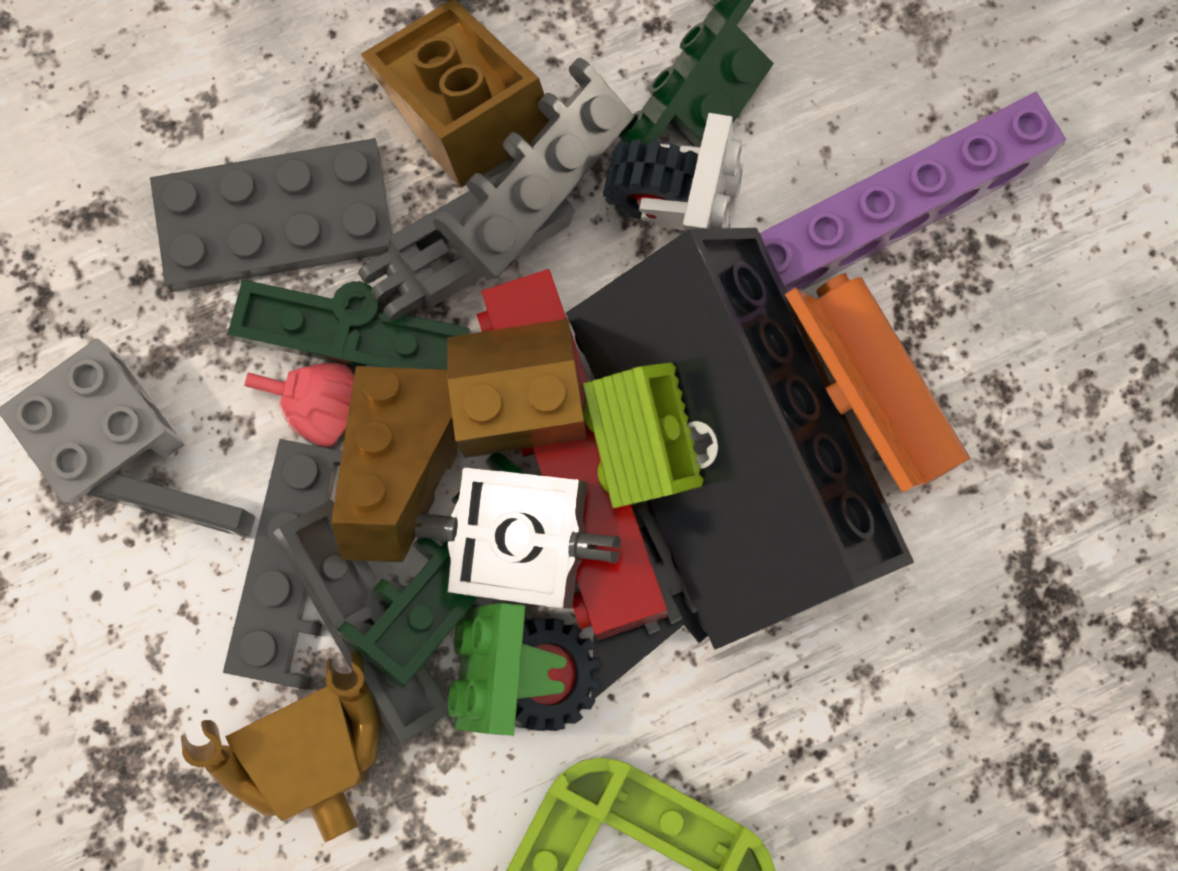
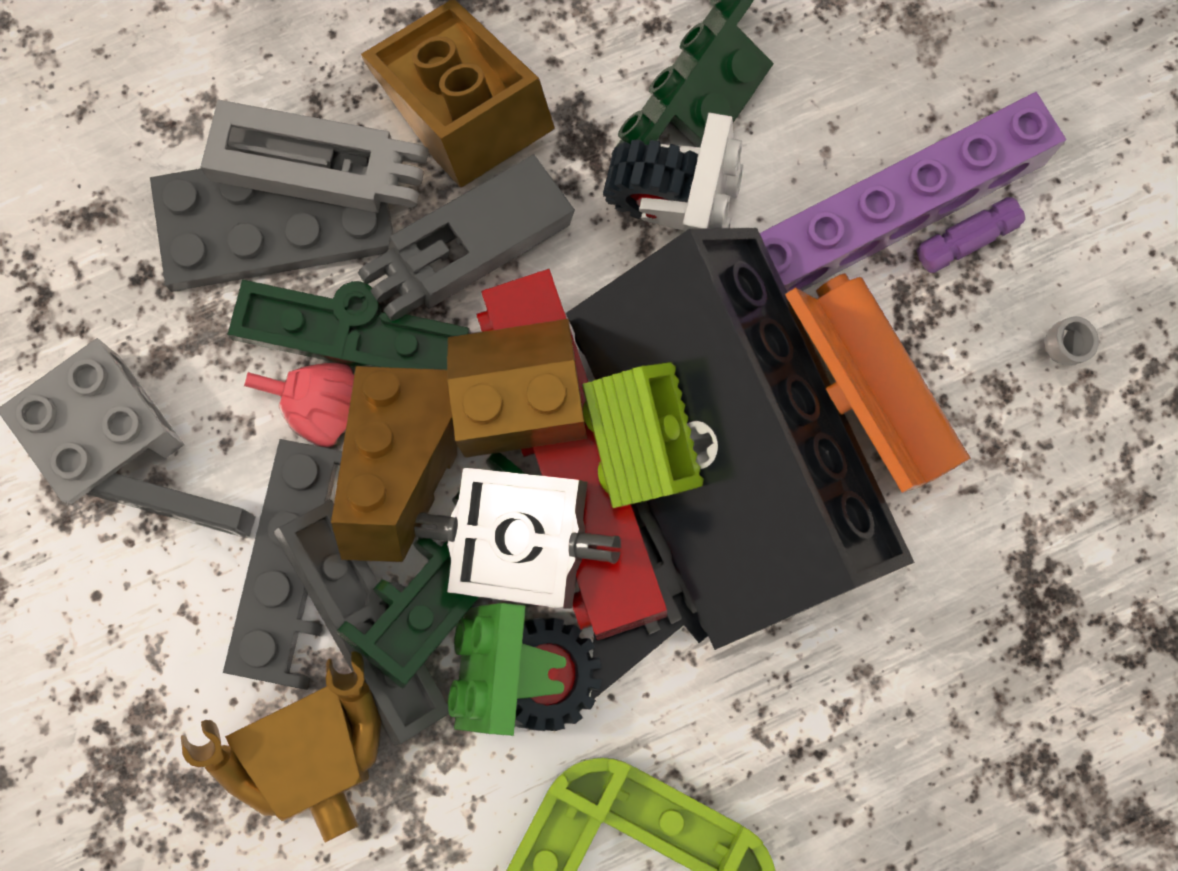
dark grey hinge [433,58,635,280] -> none
none -> light grey hinge [200,99,429,213]
none -> medium lavender axle [916,197,1026,273]
none -> light grey hinge [1044,316,1099,366]

